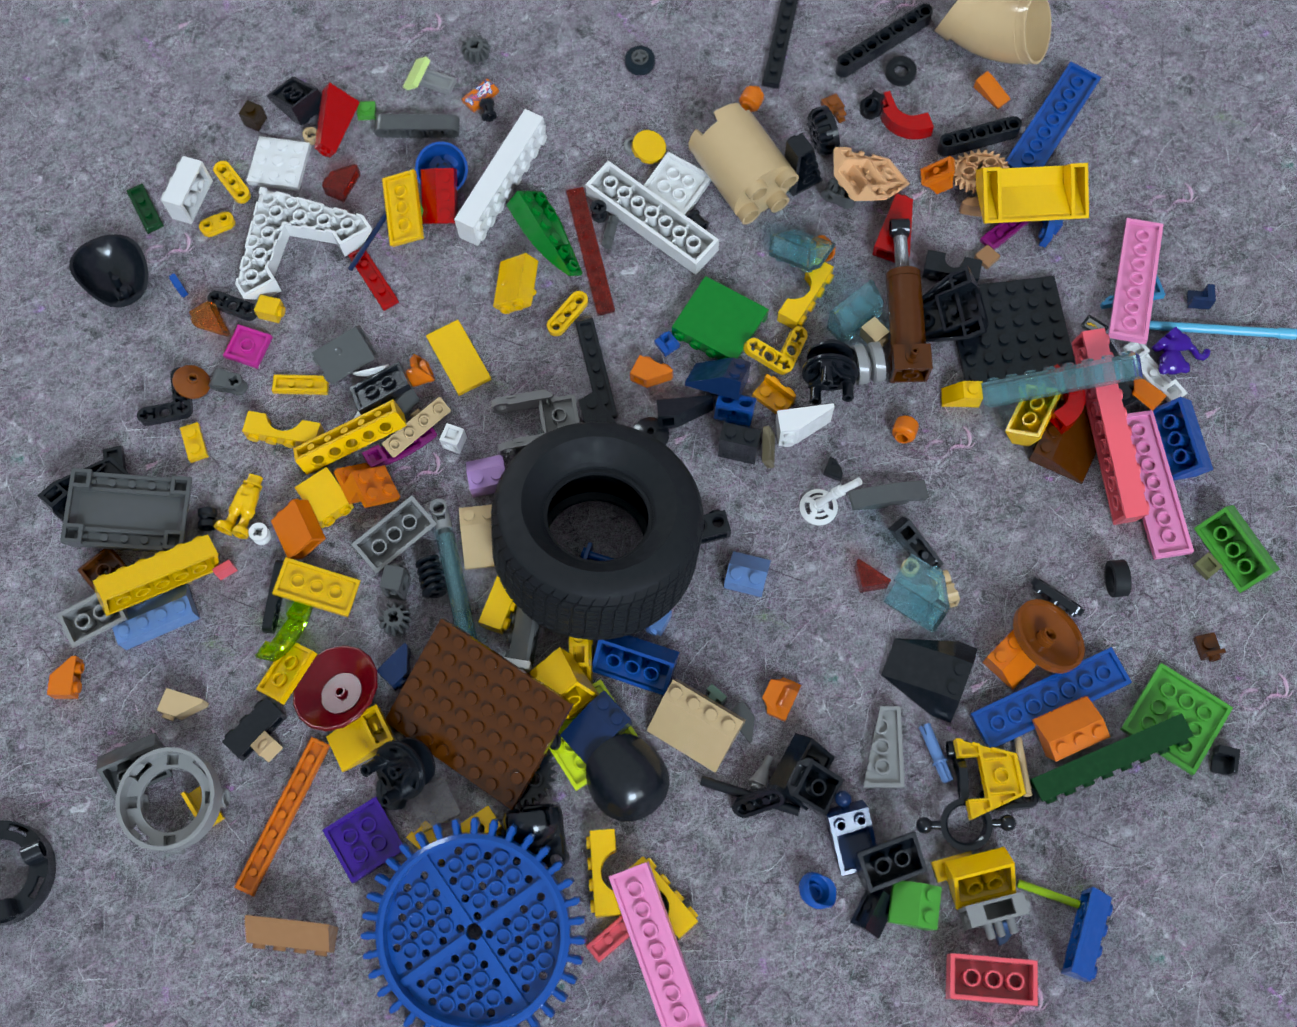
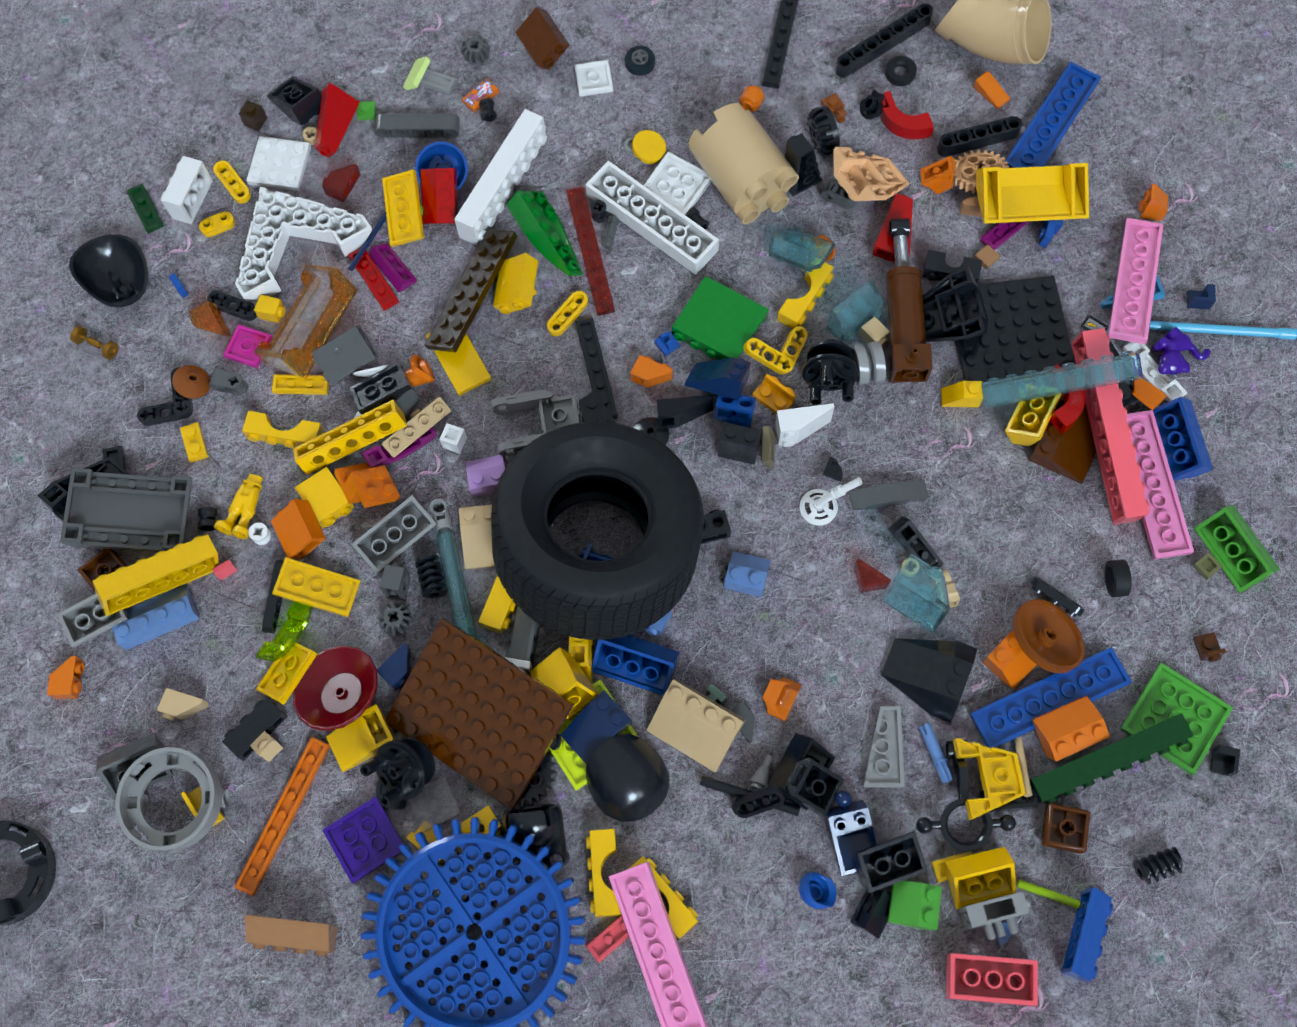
orange head [892,415,919,444] -> none
none -> pearl gold wheel [70,325,119,360]
none -> windscreen [254,265,358,379]
none -> magenta slope [369,243,417,292]
none -> dark brown plate [425,230,518,353]
none -> reddish brown piece [515,7,570,70]
none -> white tile [574,60,613,97]
none -> reddish brown brick [1041,803,1091,854]
none -> black piece [1134,847,1183,885]
none -> orange slope [1138,184,1168,221]

